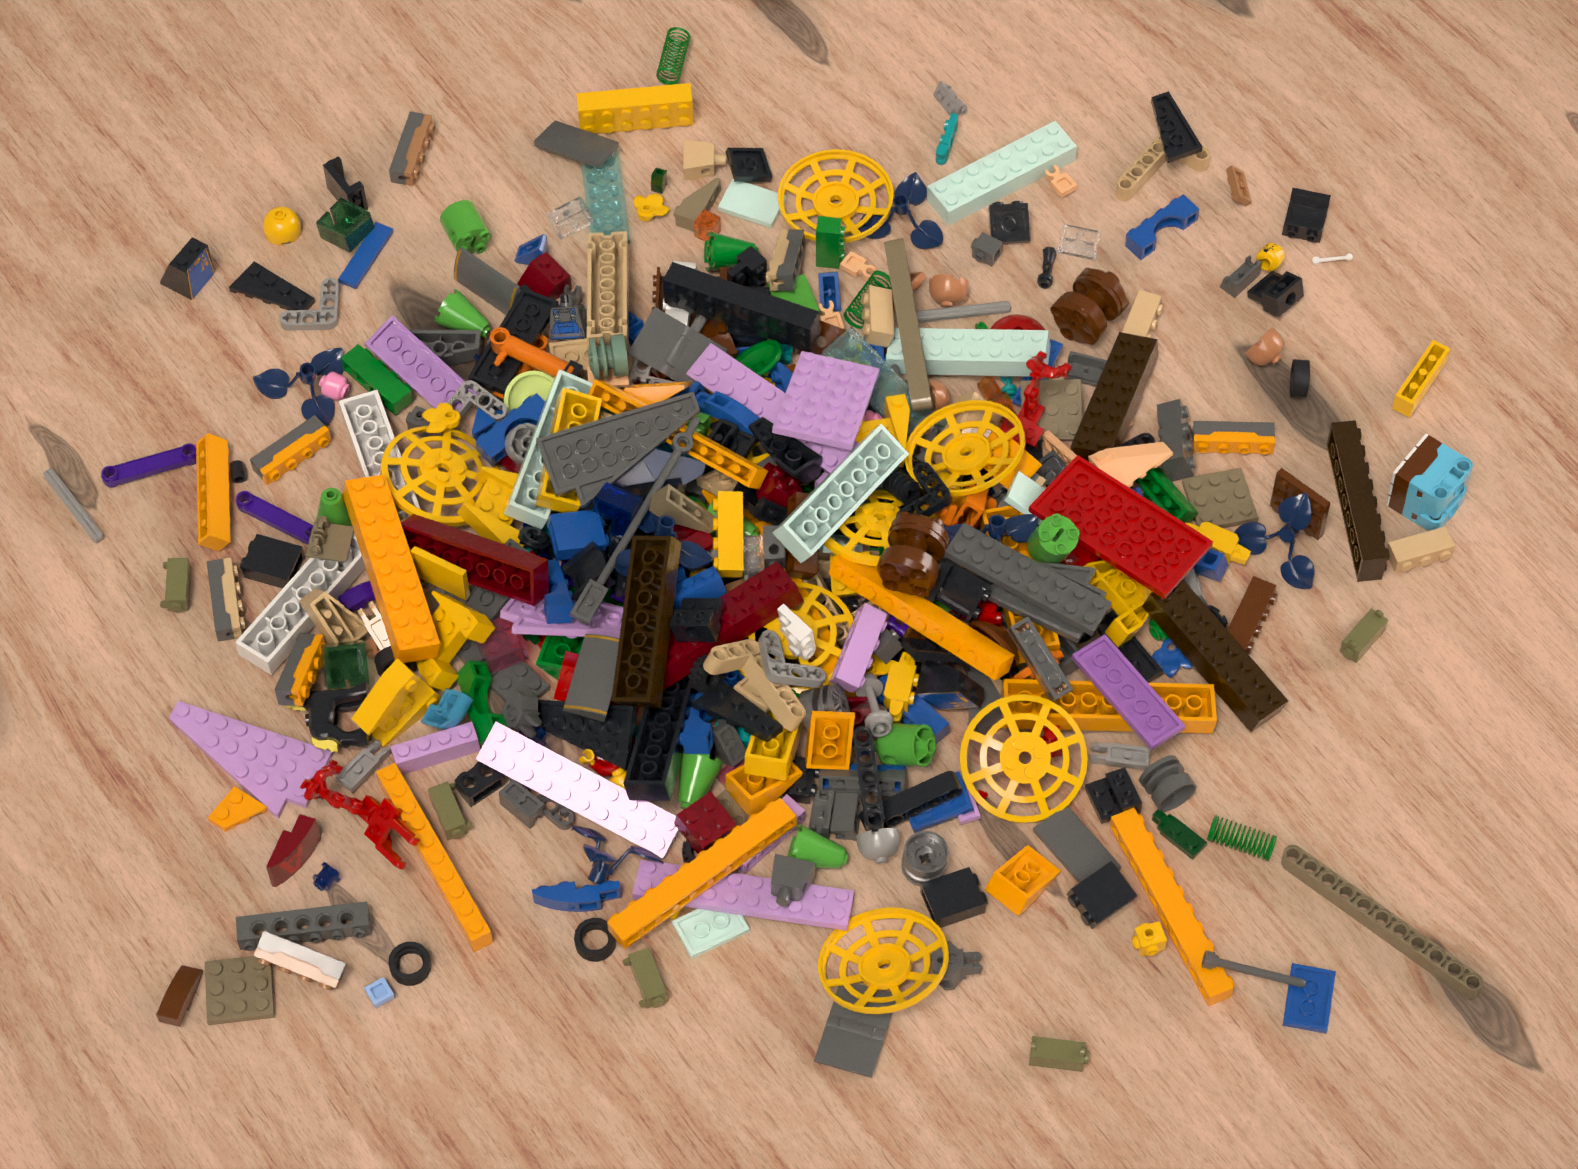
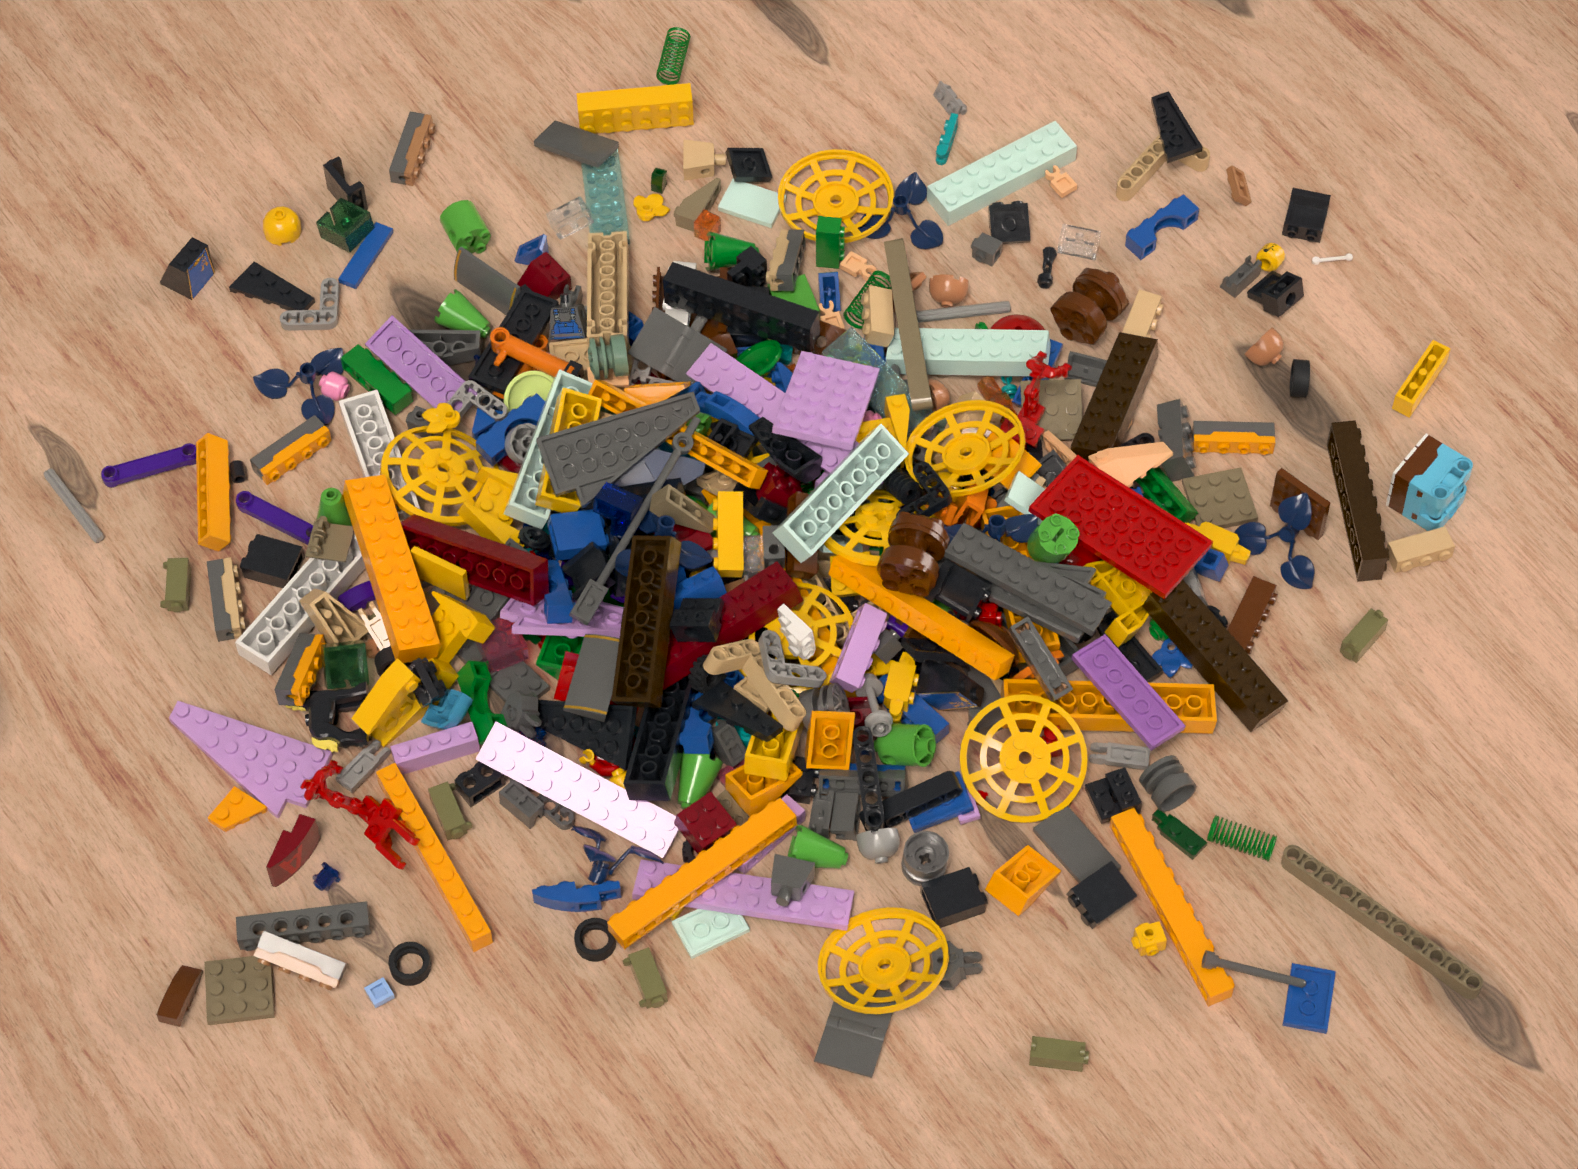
none -> black brick [407,657,447,709]

